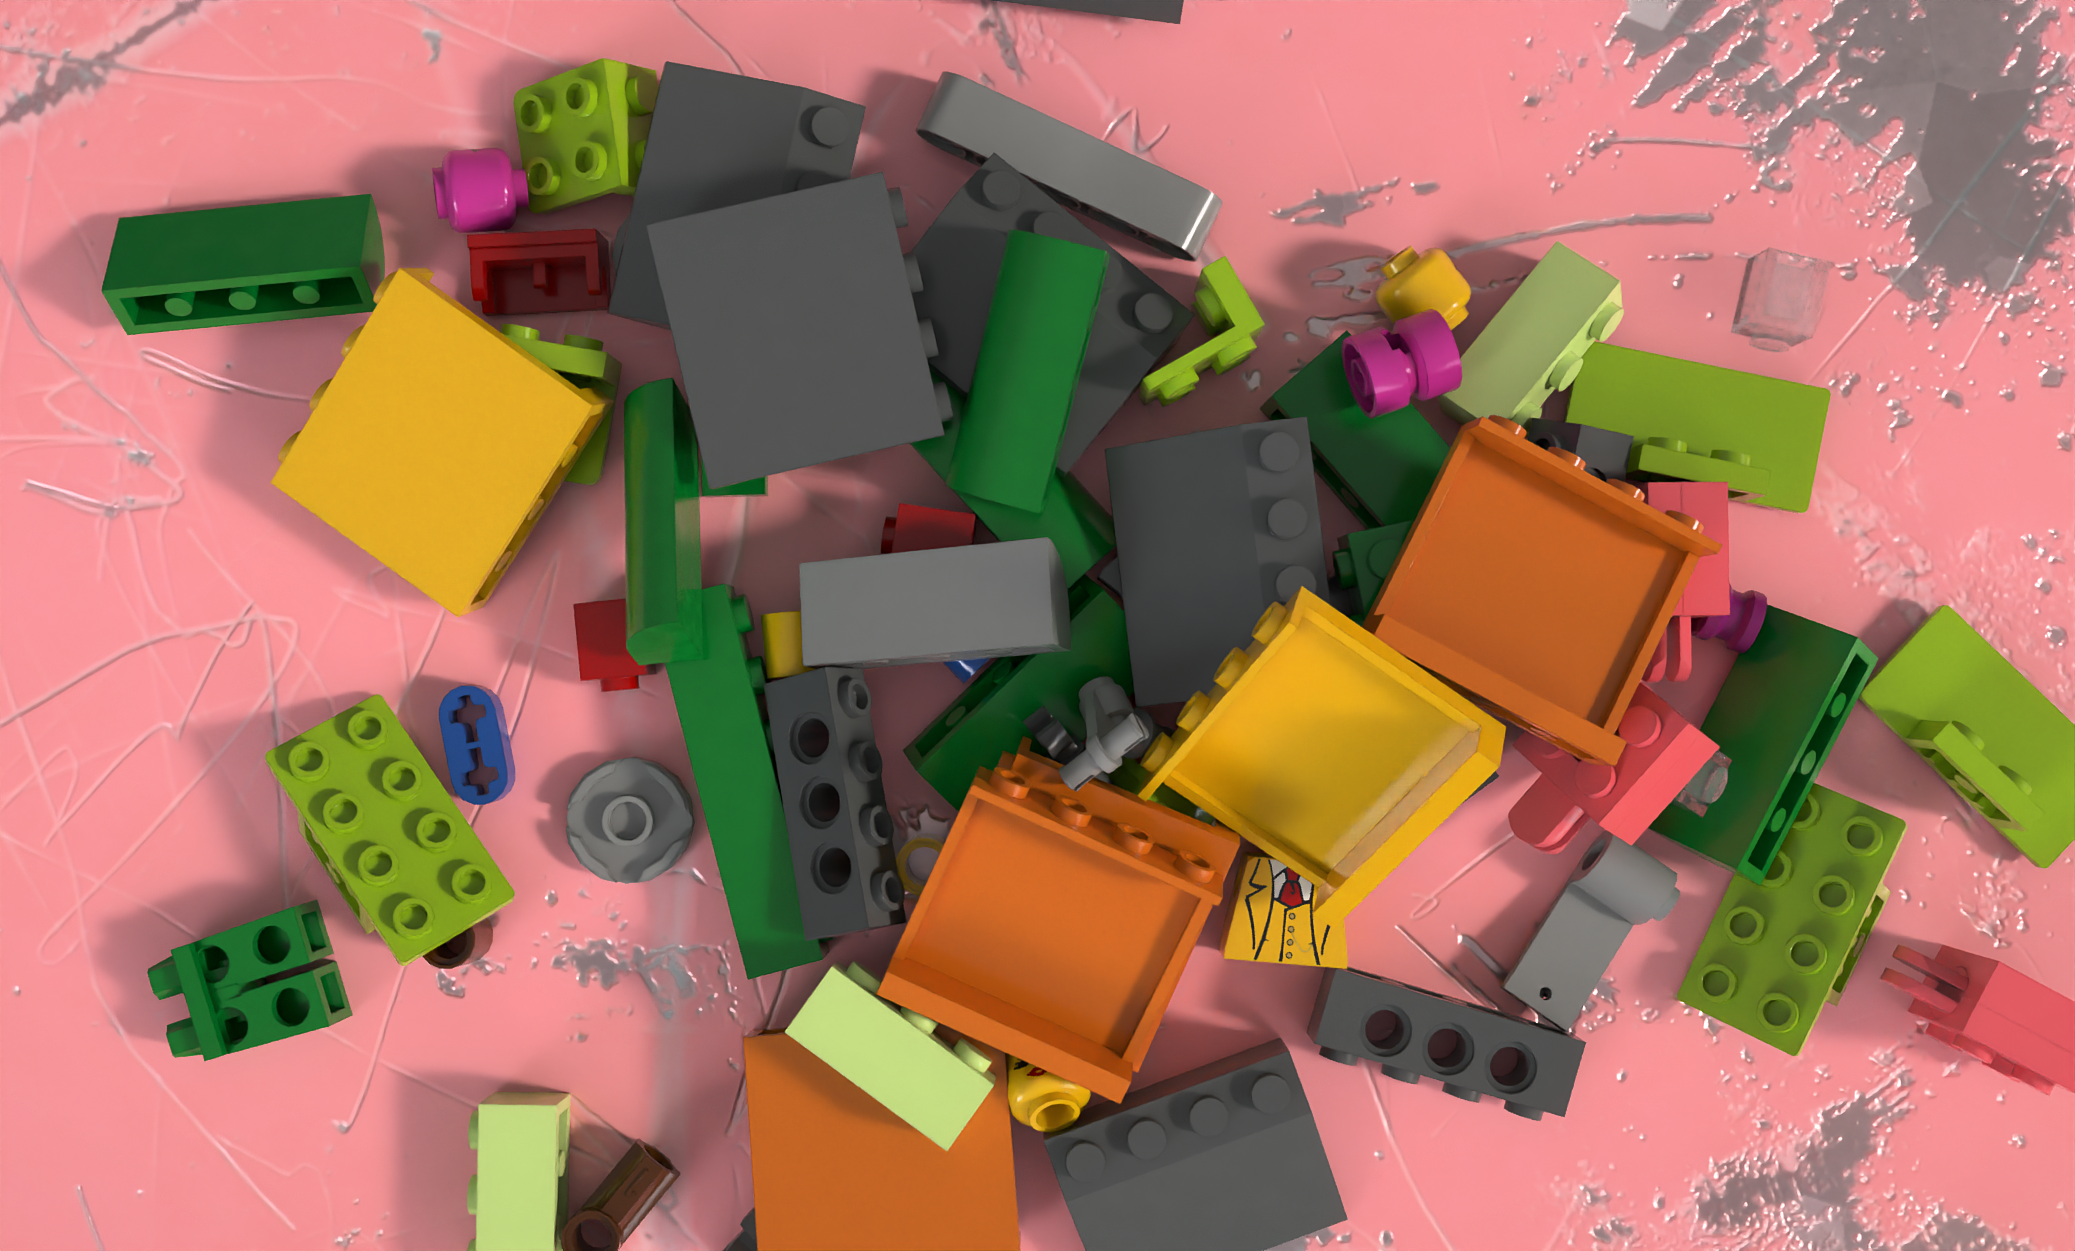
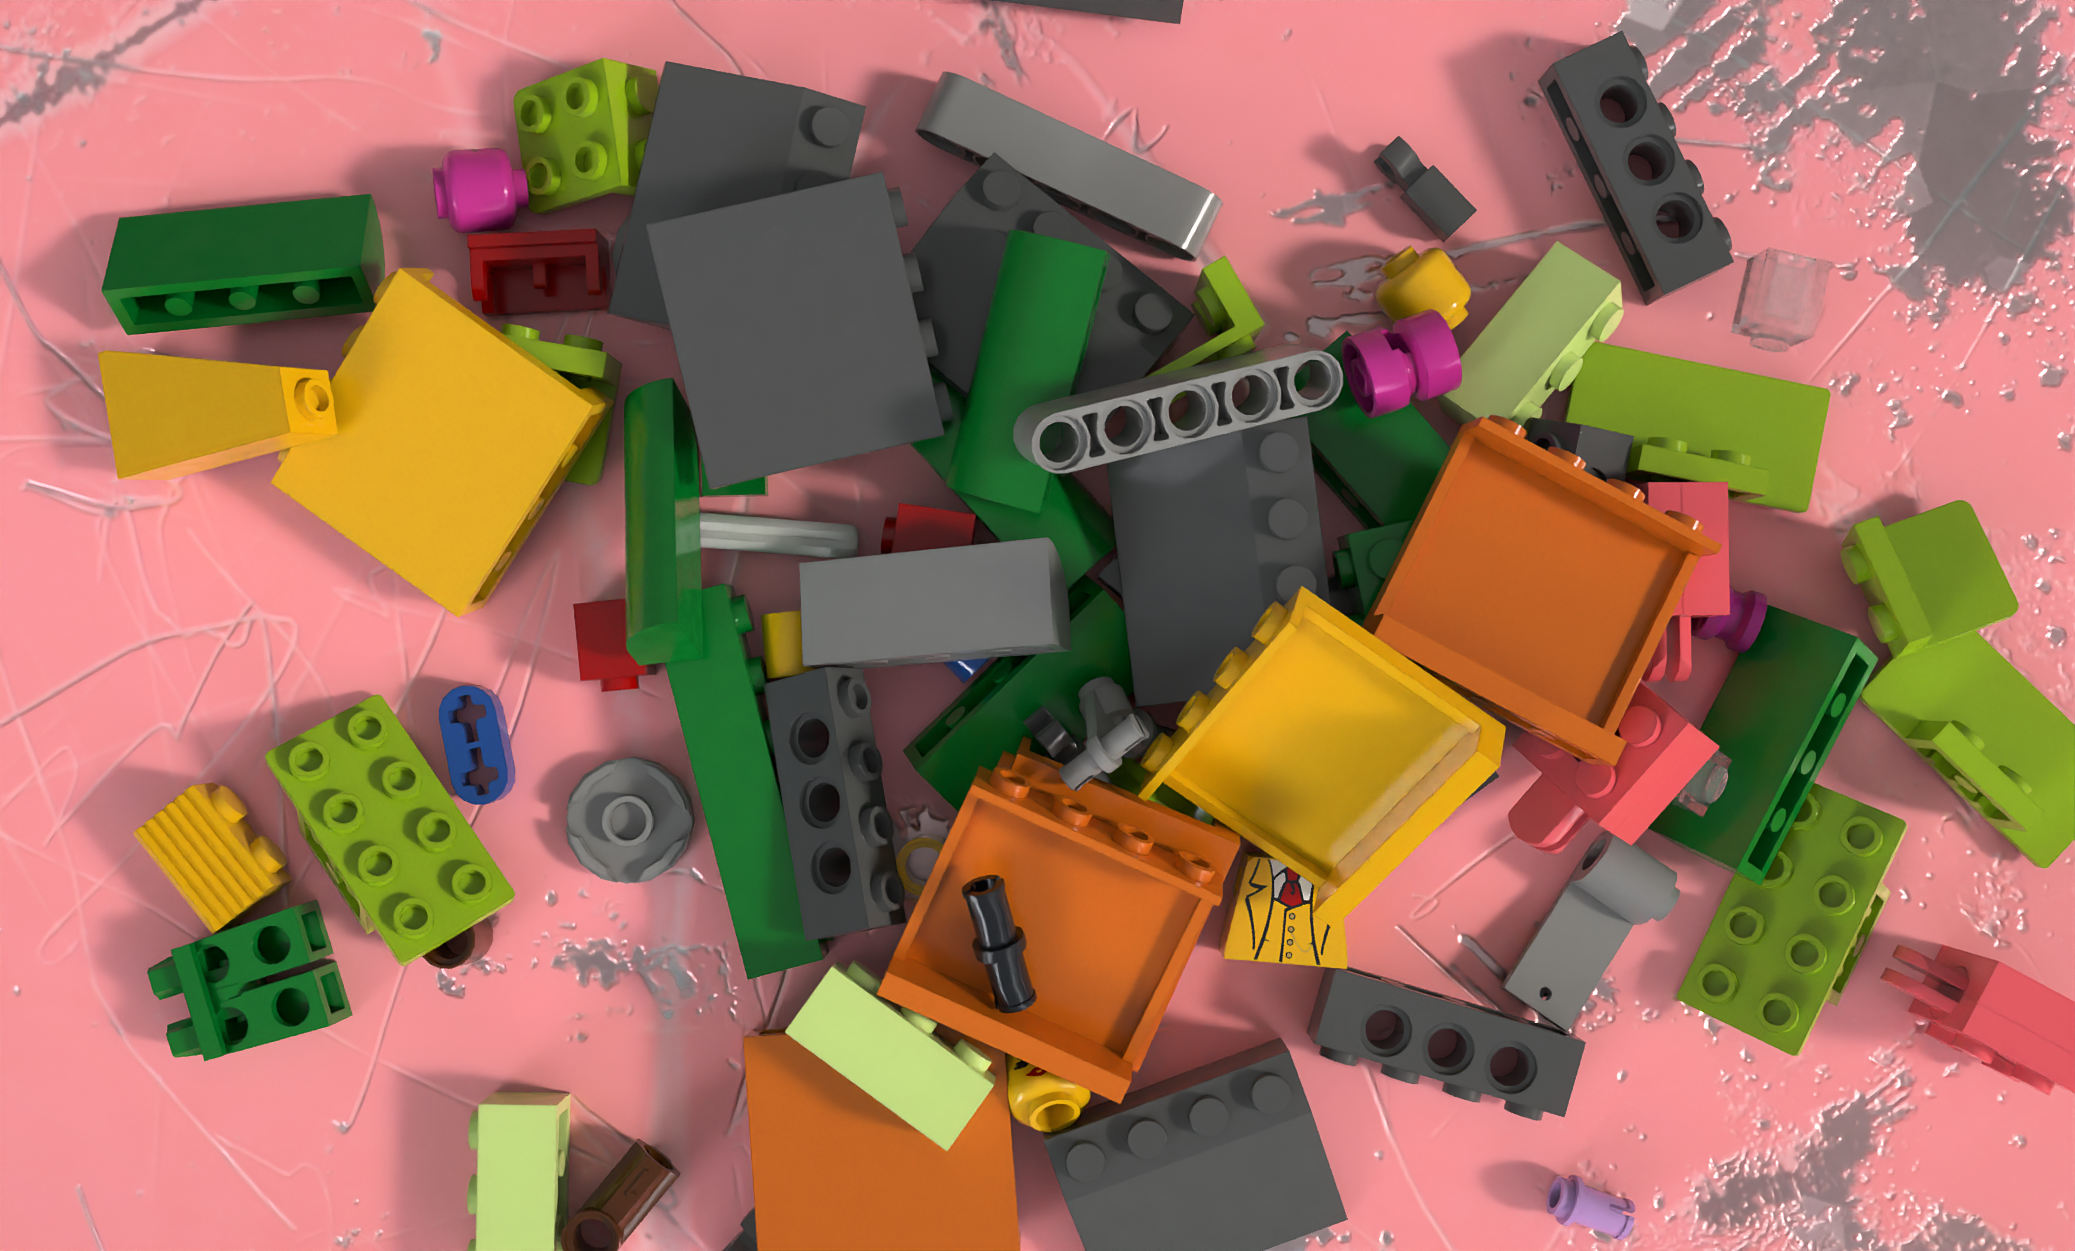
none -> yellow slope [98,350,338,480]
none -> yellow brick [133,782,292,934]
none -> white axle [700,513,860,559]
none -> black pin [961,875,1037,1013]
none -> light grey beam [1013,344,1343,474]
none -> dark grey bar [1374,136,1477,243]
none -> dark grey brick [1538,31,1734,306]
none -> lavender pin [1546,1174,1635,1240]
none -> lime bracket [1840,500,2019,660]

